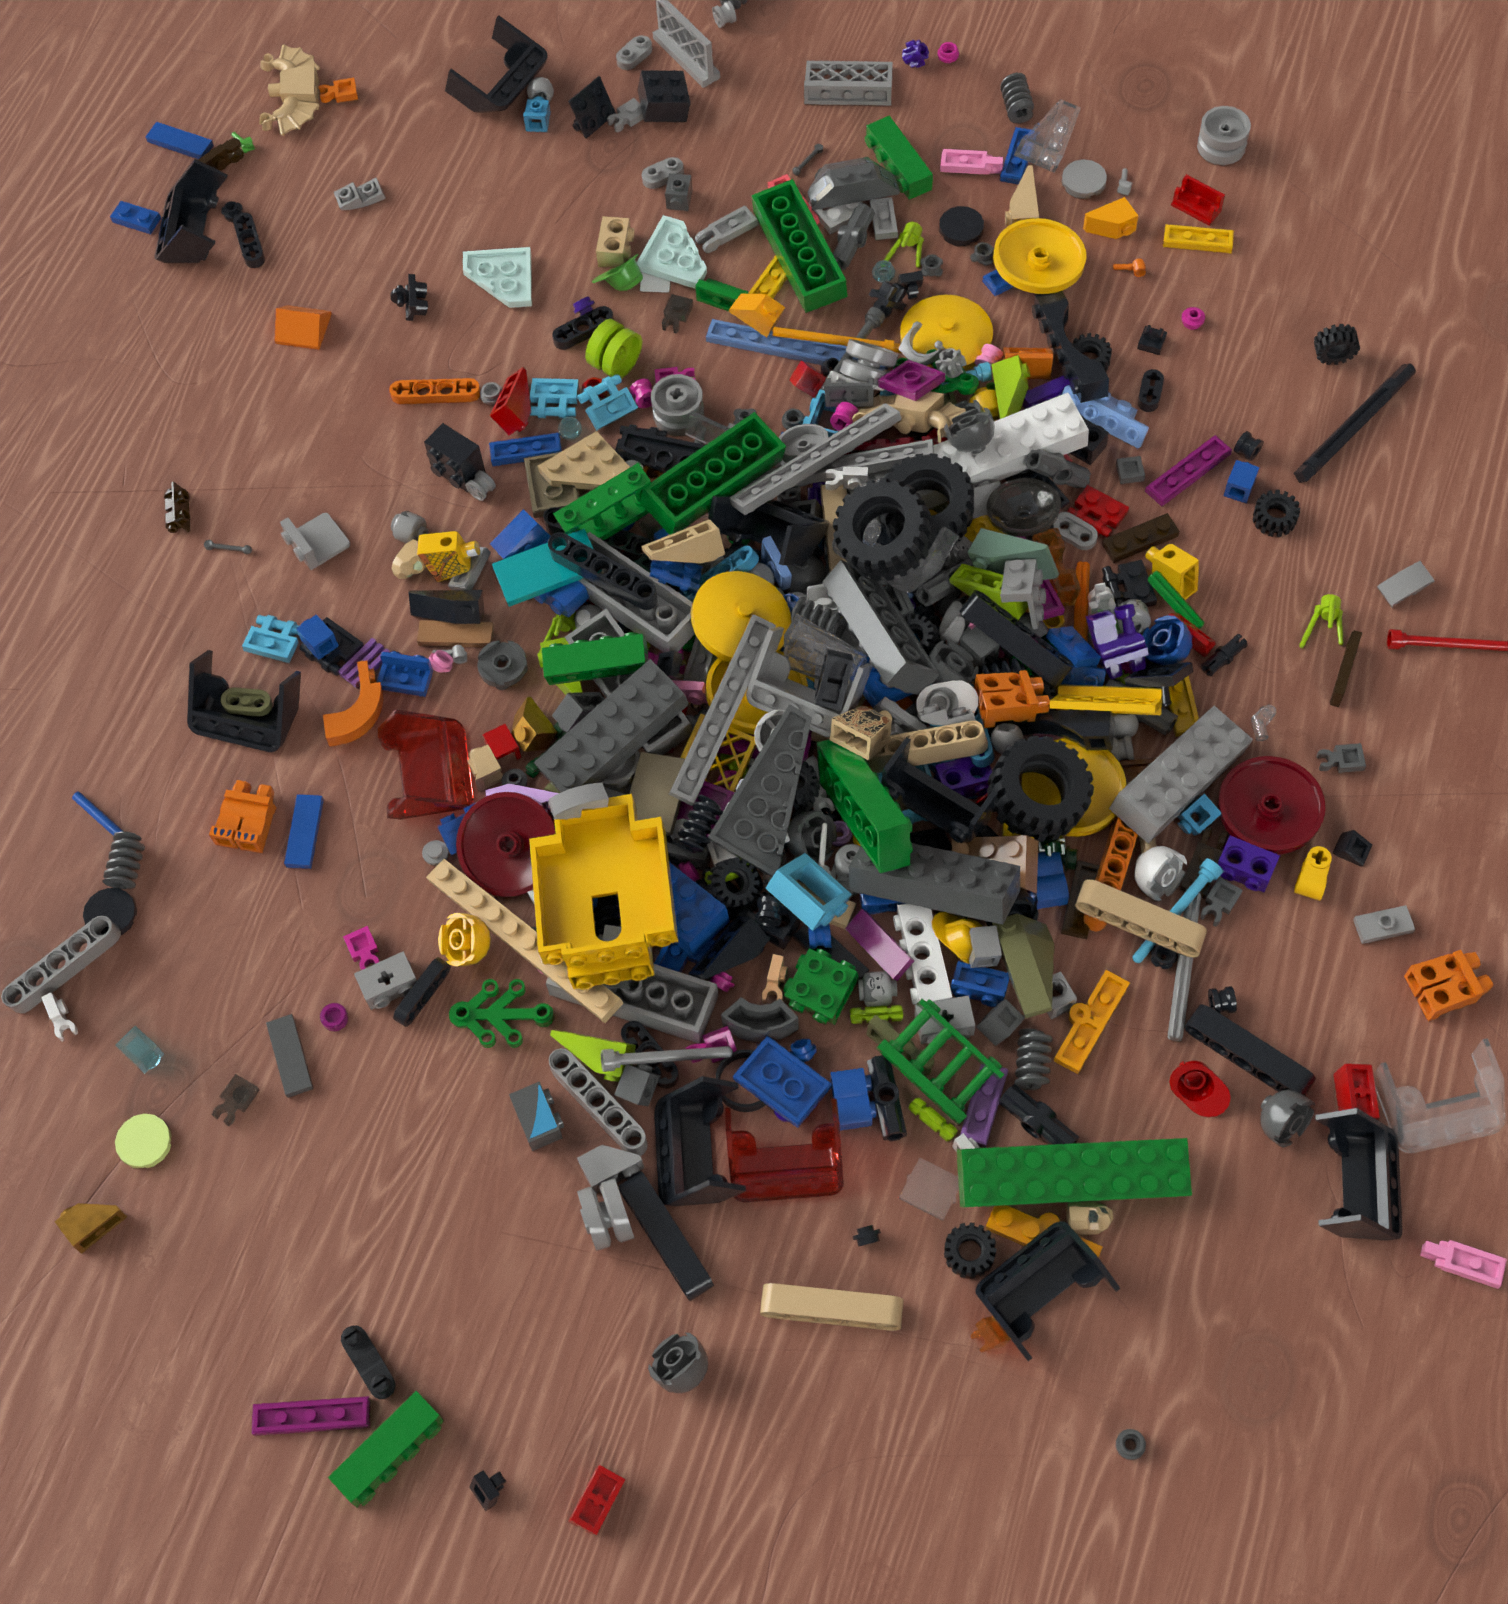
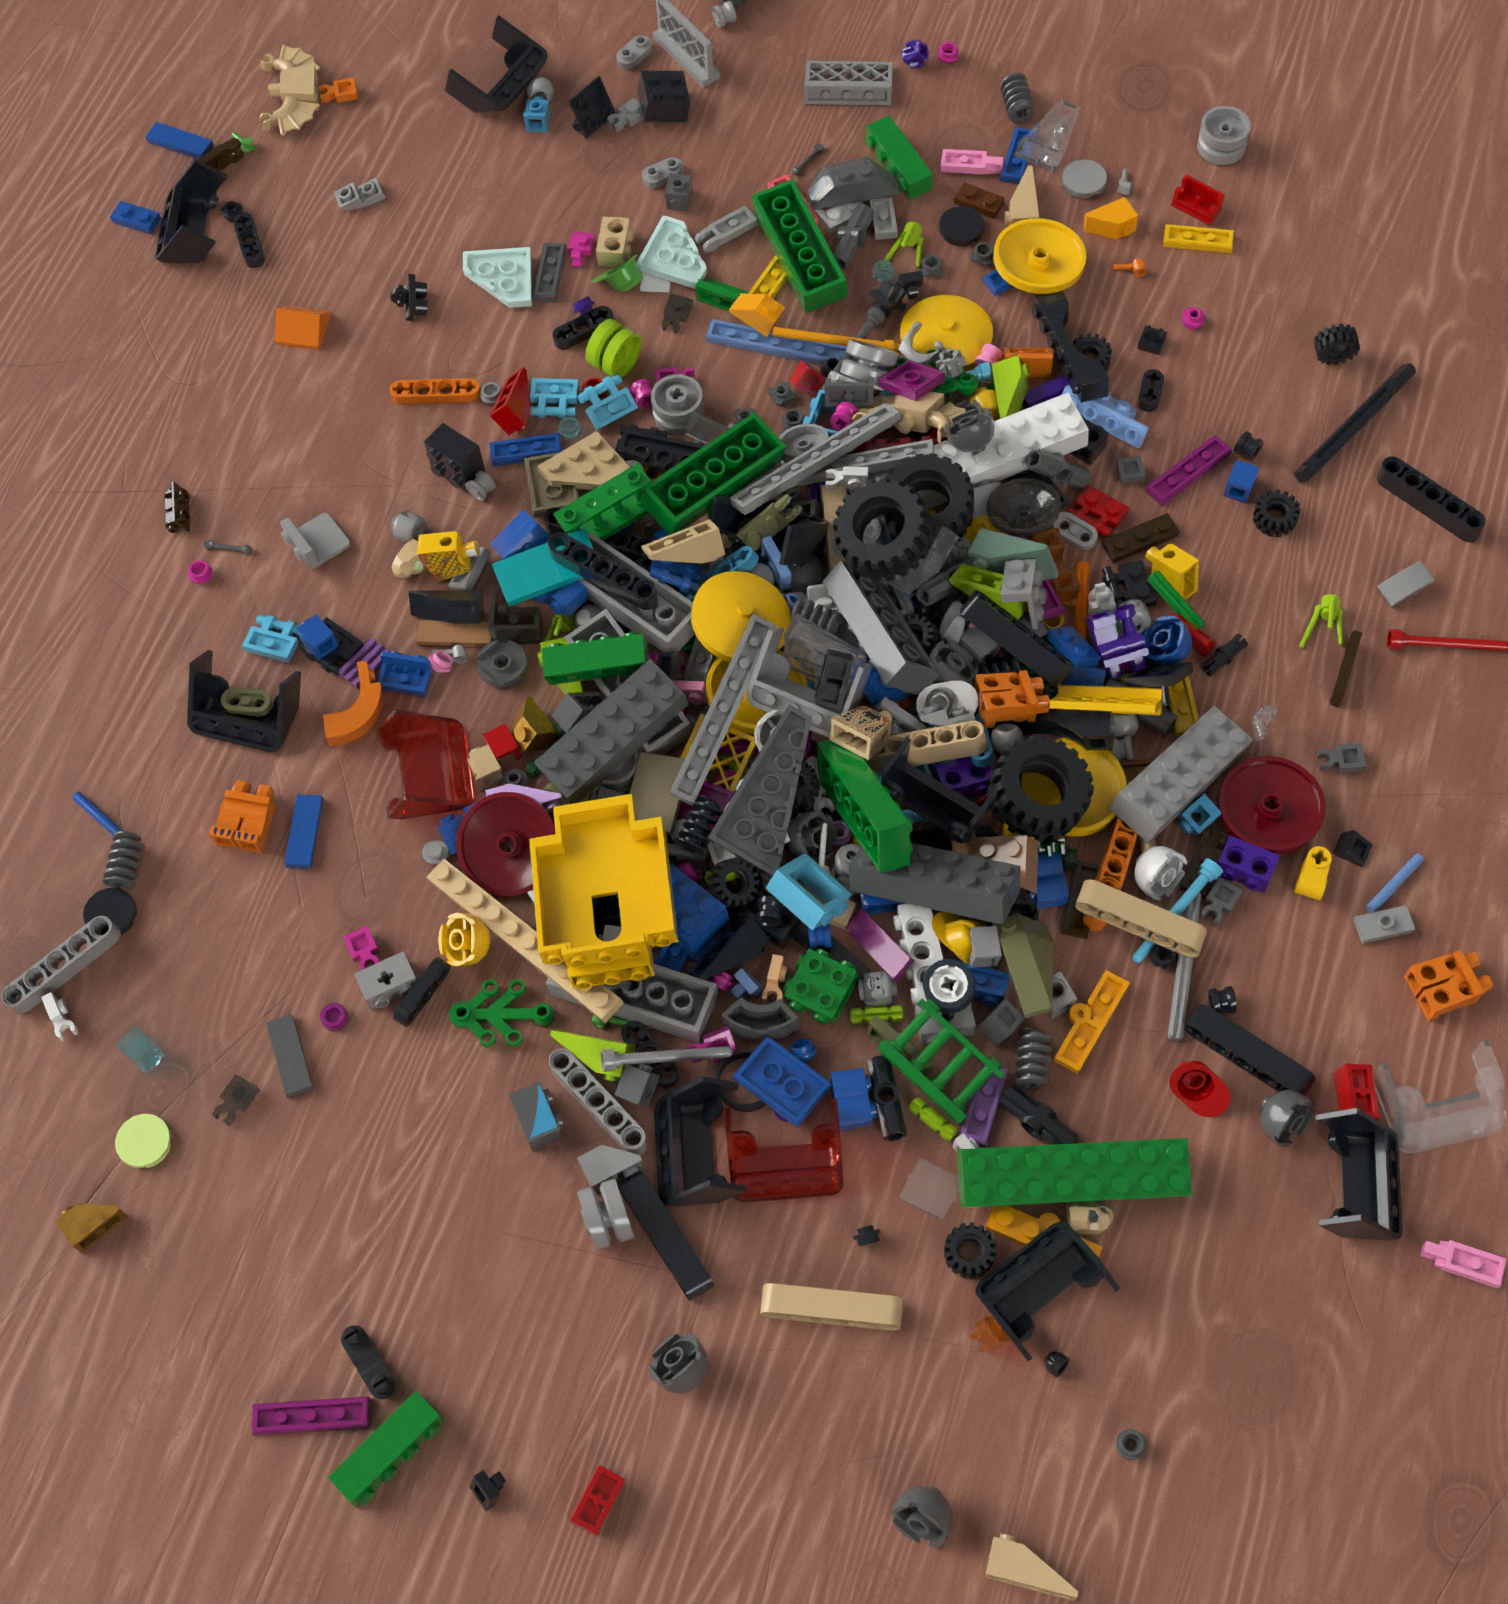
light grey slope [548,782,609,820] -> none
none -> dark pink plate [188,560,213,584]
none -> clear smoke brick [489,587,543,644]
none -> dark grey tile [533,243,567,302]
none -> dark pink plate [568,231,595,268]
none -> bright green hand [591,1015,630,1029]
none -> medium blue tile [731,968,764,999]
none -> olive hinge [737,494,803,551]
none -> dark grey plate [768,382,795,406]
none -> dark grey cylinder [891,1486,953,1547]
none -> wheel [923,959,976,1014]
none -> reddish brown plate [954,182,1005,219]
none -> tan slope [985,1534,1078,1601]
none -> black hinge [1044,1351,1070,1378]
none -> medium blue bar [1366,853,1424,913]
none -> black beam [1377,456,1486,543]

